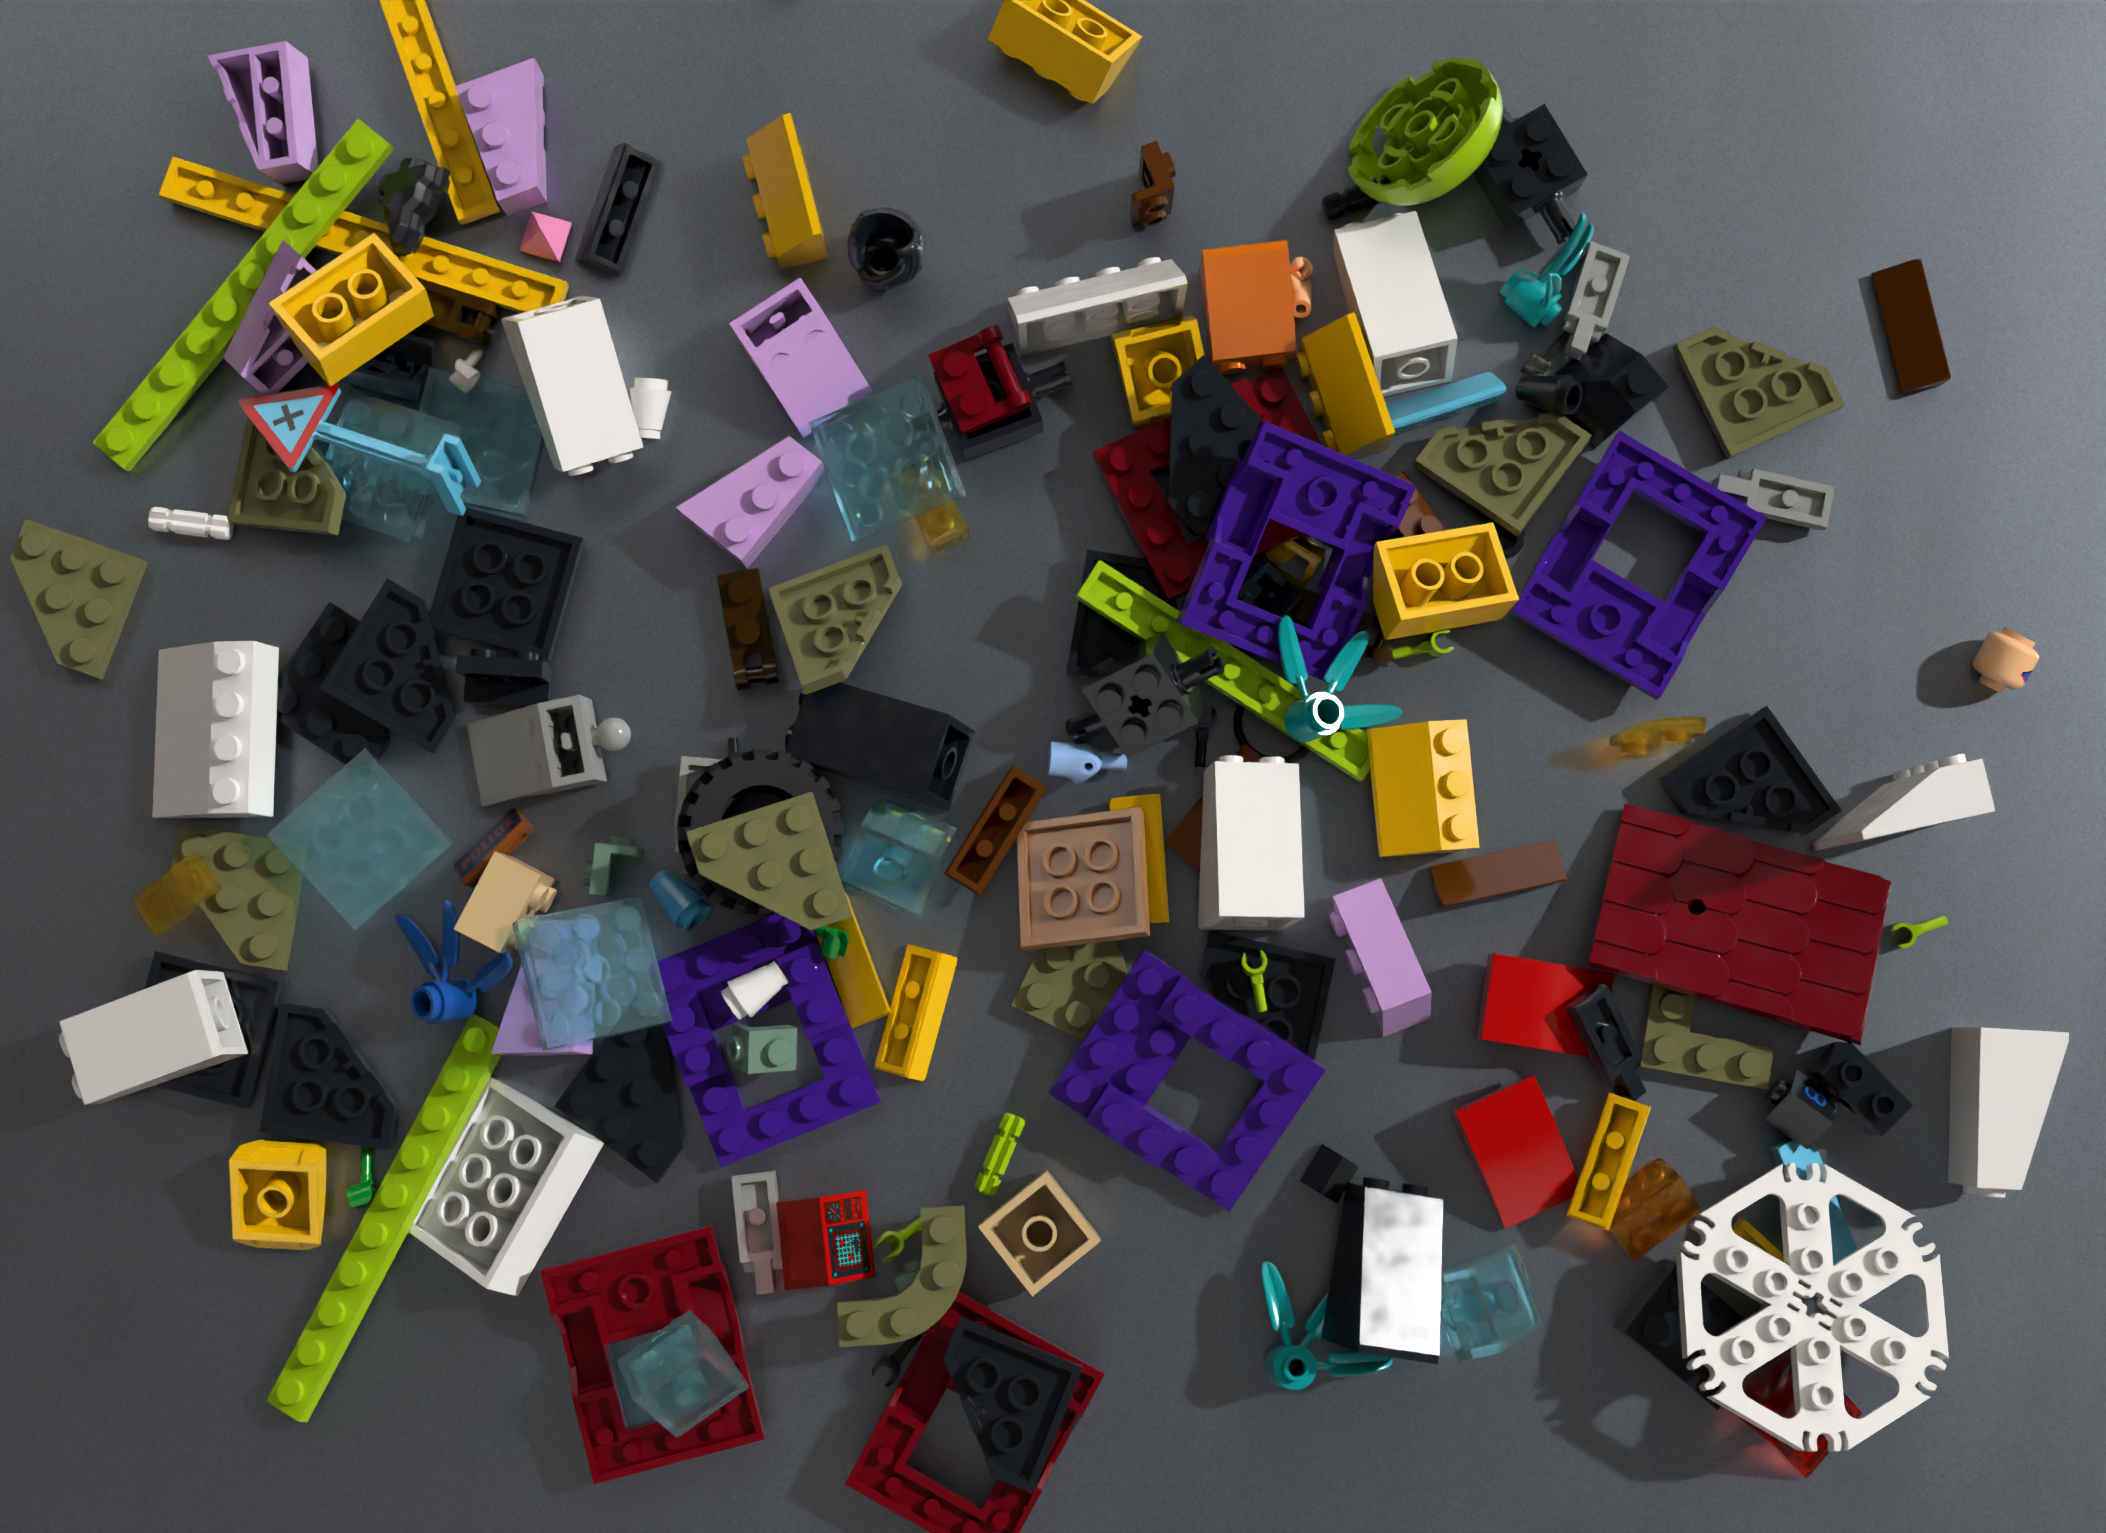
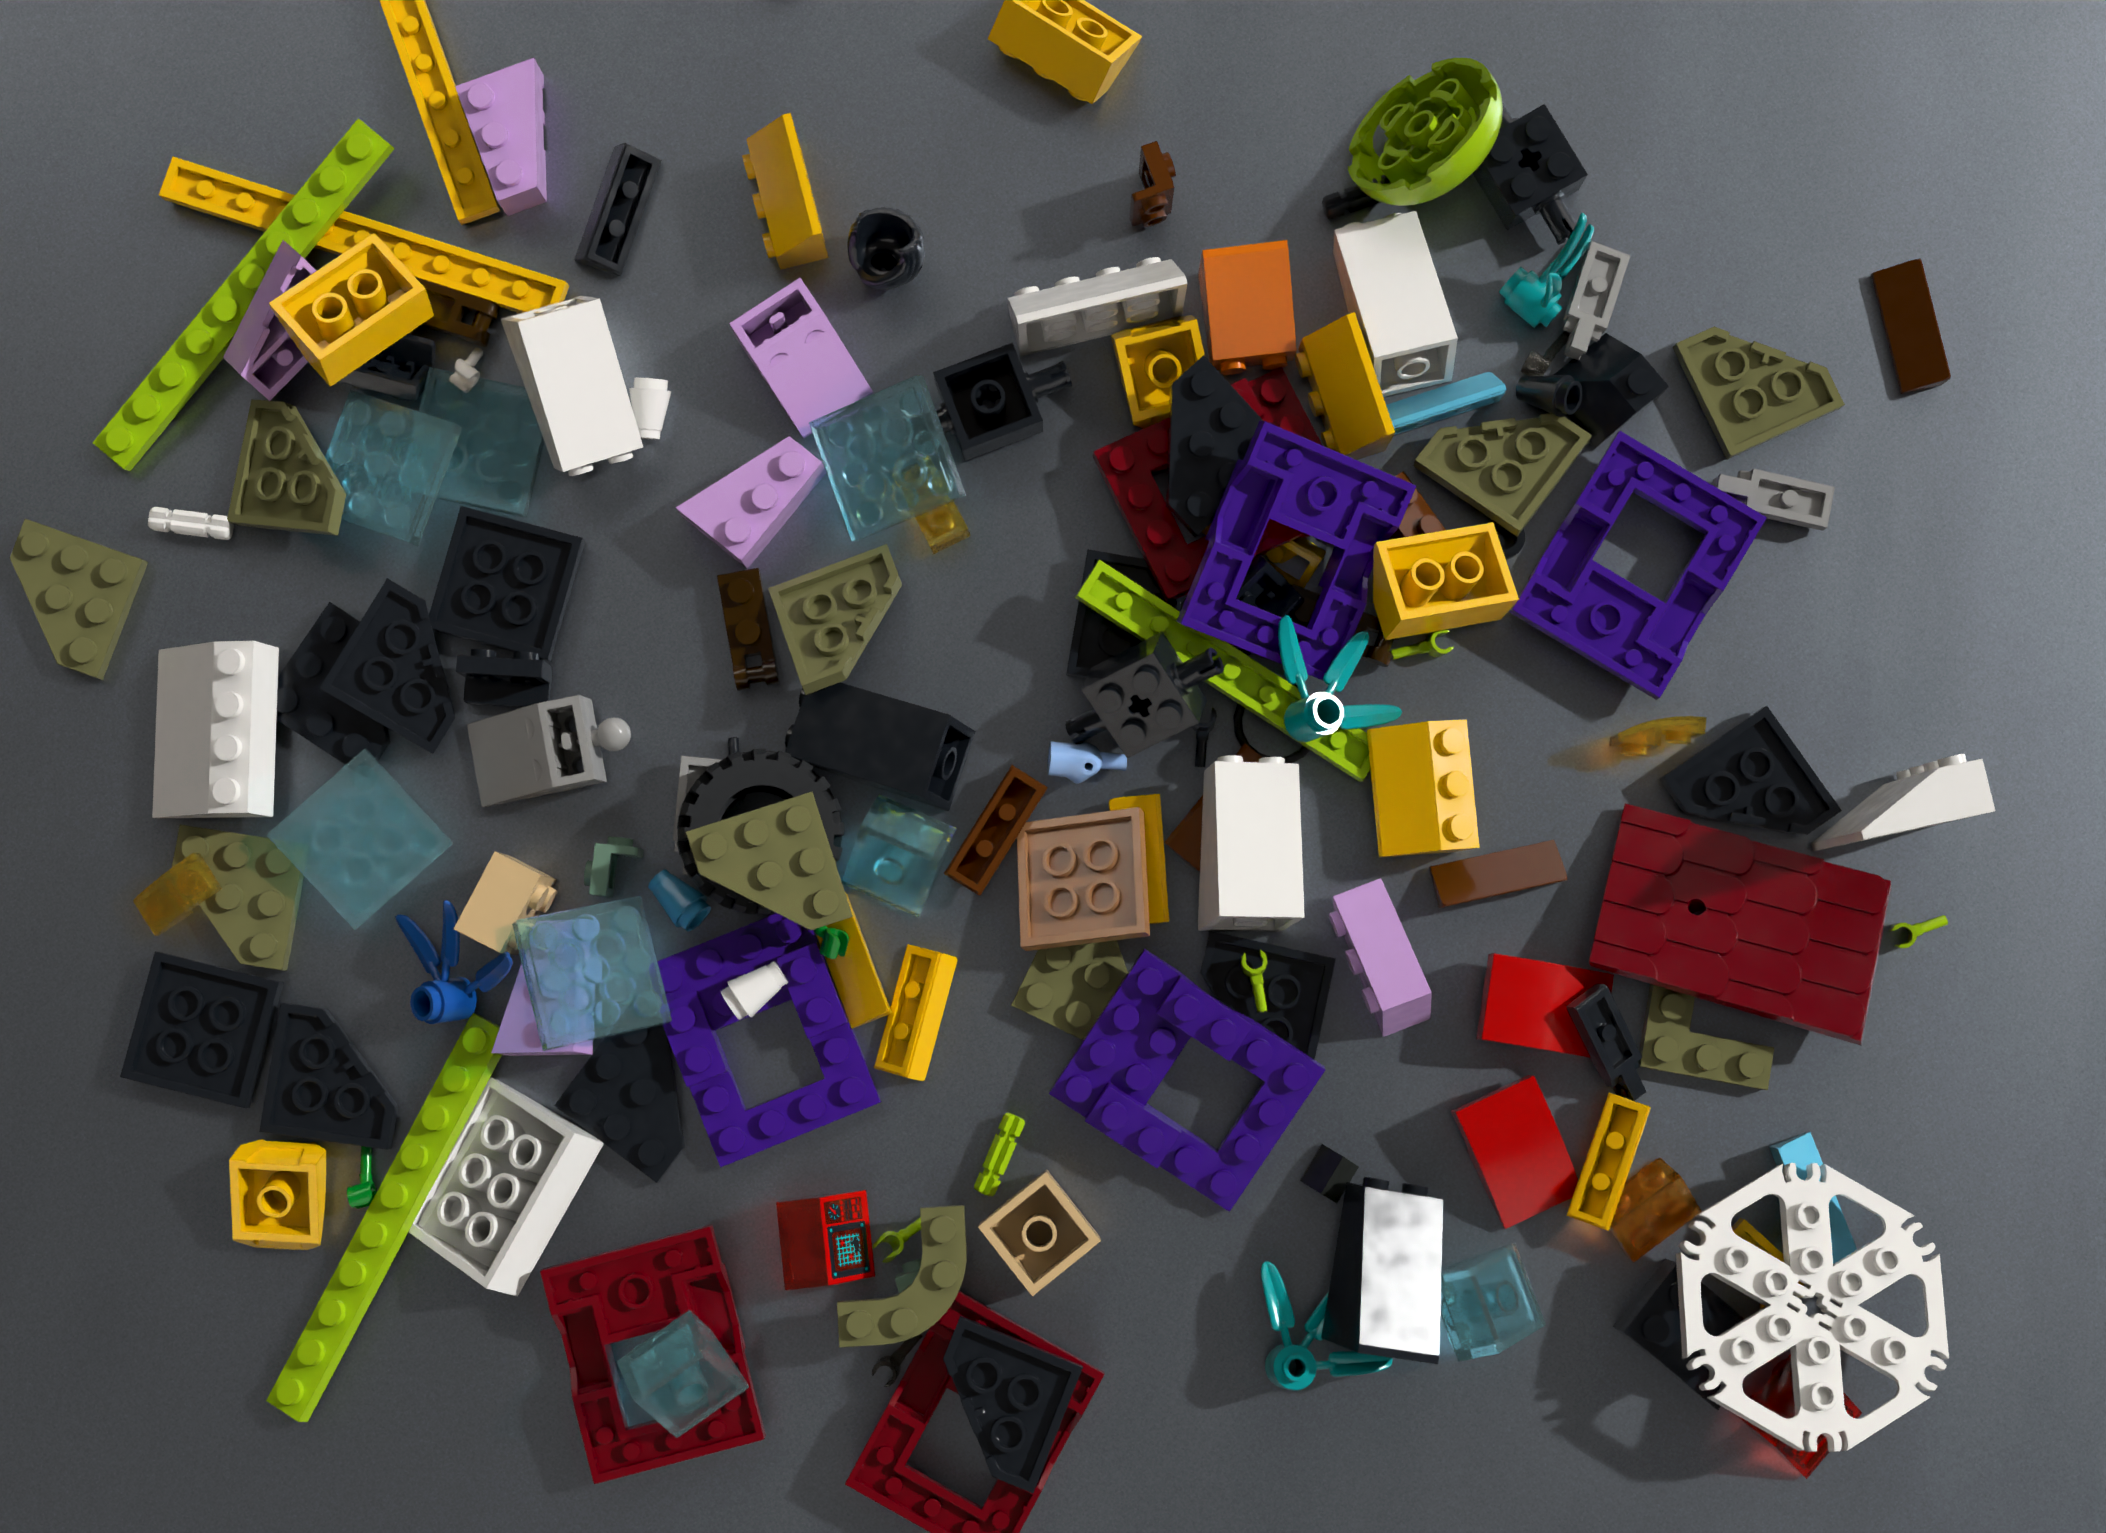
white slope [59,970,248,1105] -> none
lavender wedge [207,41,318,184] -> none
medium azure piece [238,384,481,516] -> none
black rock [379,158,450,257] -> none
dark orange slope [454,808,535,888] -> none
bright pink slope [520,211,572,263] -> none
sand green bracket [727,1023,797,1074] -> none
light grey hinge [731,1171,785,1295] -> none
dark red plate [928,325,1033,436] -> none
light nougat arm [1290,257,1313,318] -> none
black brick [1764,1069,1840,1150] -> none
black brick [1806,1042,1913,1136] -> none
white slope [1948,1027,2069,1198] -> none
light nougat head [1972,627,2039,694] -> none

